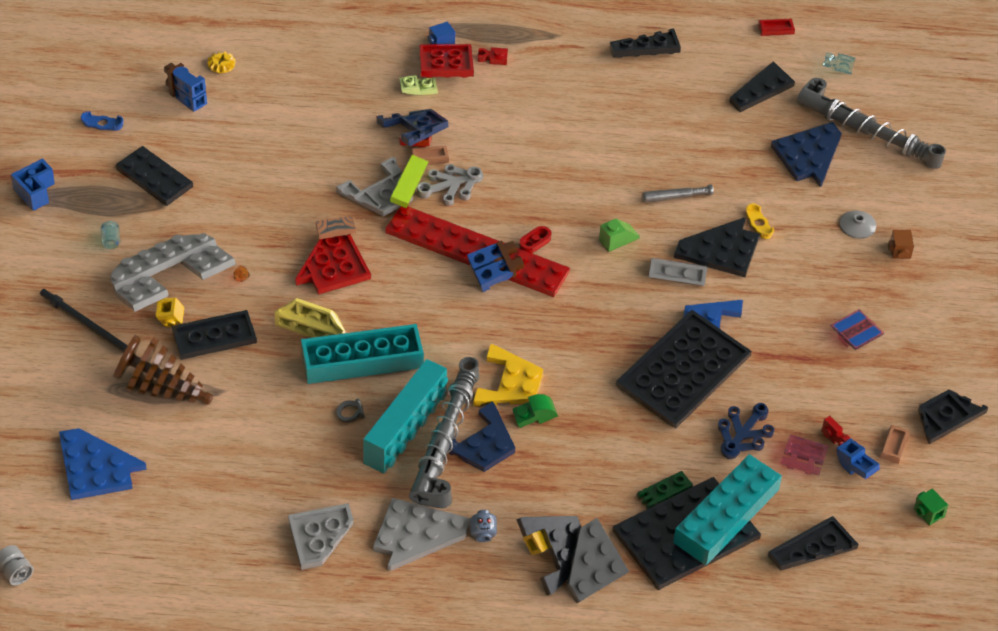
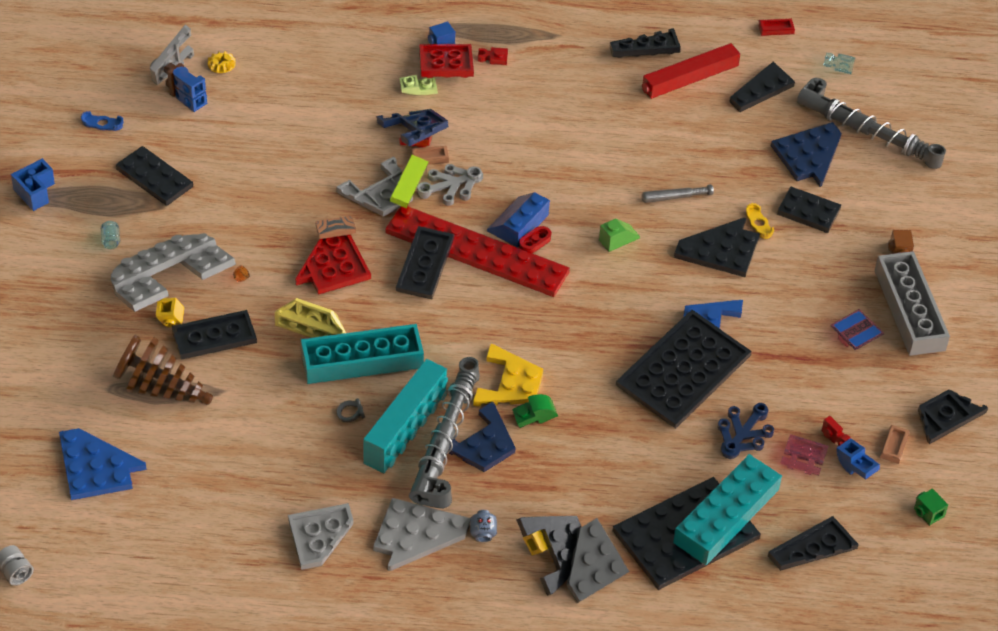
black bar [40,289,128,352] -> none
blue hips [467,240,525,292] -> none
dark green hinge [636,471,693,509] -> none
light grey panel [649,258,707,286] -> none
light grey dish [840,210,876,239] -> none
none -> light grey wing [150,25,194,85]
none -> black plate [396,226,454,300]
none -> blue slope [487,192,550,248]
none -> red brick [642,43,741,99]
none -> black plate [777,186,842,233]
none -> light grey brick [875,251,950,356]

